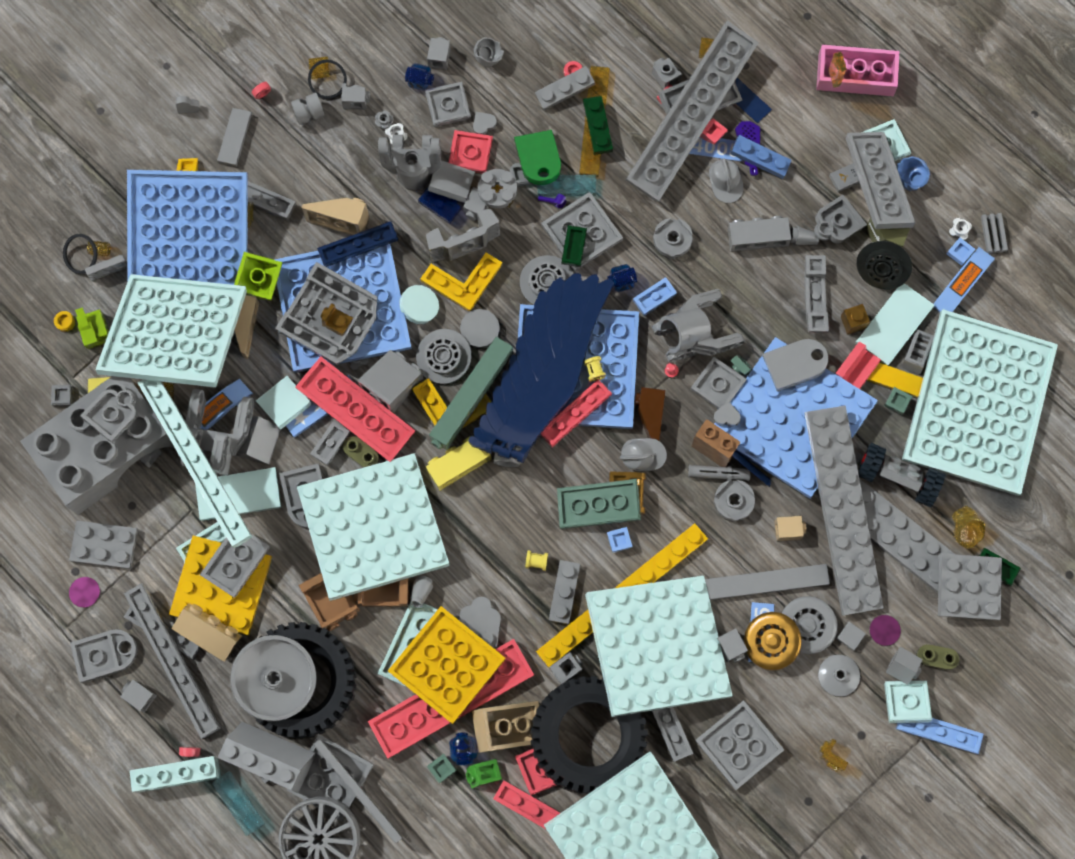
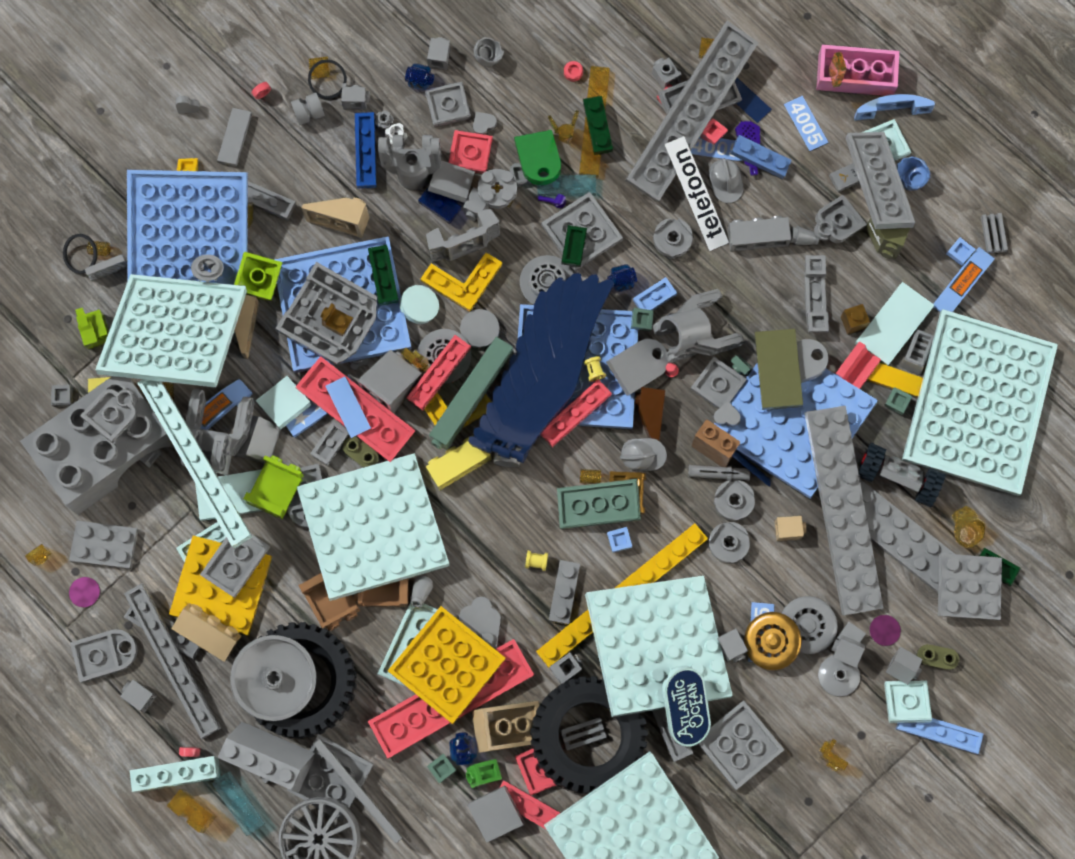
yellow tile [54,311,75,332] -> none
dark blue tile [317,221,399,267] -> none
light grey plate [535,66,595,111] -> none
light grey tile [705,564,830,600] -> none
pearl dark grey wheel [856,241,912,289] -> none
white plate [949,218,972,240] -> none
none -> clear yellow plate [25,544,52,566]
none -> clear yellow brick [167,789,217,833]
none -> light grey gear [191,255,224,283]
none -> lime panel [243,455,304,519]
none -> light blue sticker [325,377,371,438]
none -> blue plate [355,112,377,189]
none -> dark green plate [368,244,399,306]
none -> clear yellow plate [401,348,428,371]
none -> coral tile [406,335,472,411]
none -> light grey tile [467,785,525,843]
none -> clear yellow plant [548,110,579,145]
none -> light grey tile [560,717,607,751]
none -> clear yellow piece [580,469,601,484]
none -> light grey tile [606,339,669,396]
none -> sand green plate [631,308,653,332]
none -> tile [662,666,711,746]
none -> white sticker [665,136,729,251]
none -> light grey plate [708,522,750,564]
none -> olive tile [755,329,803,410]
none -> light blue sticker [784,96,829,151]
none -> light grey brick [832,635,865,668]
none -> light blue slope [854,94,935,121]

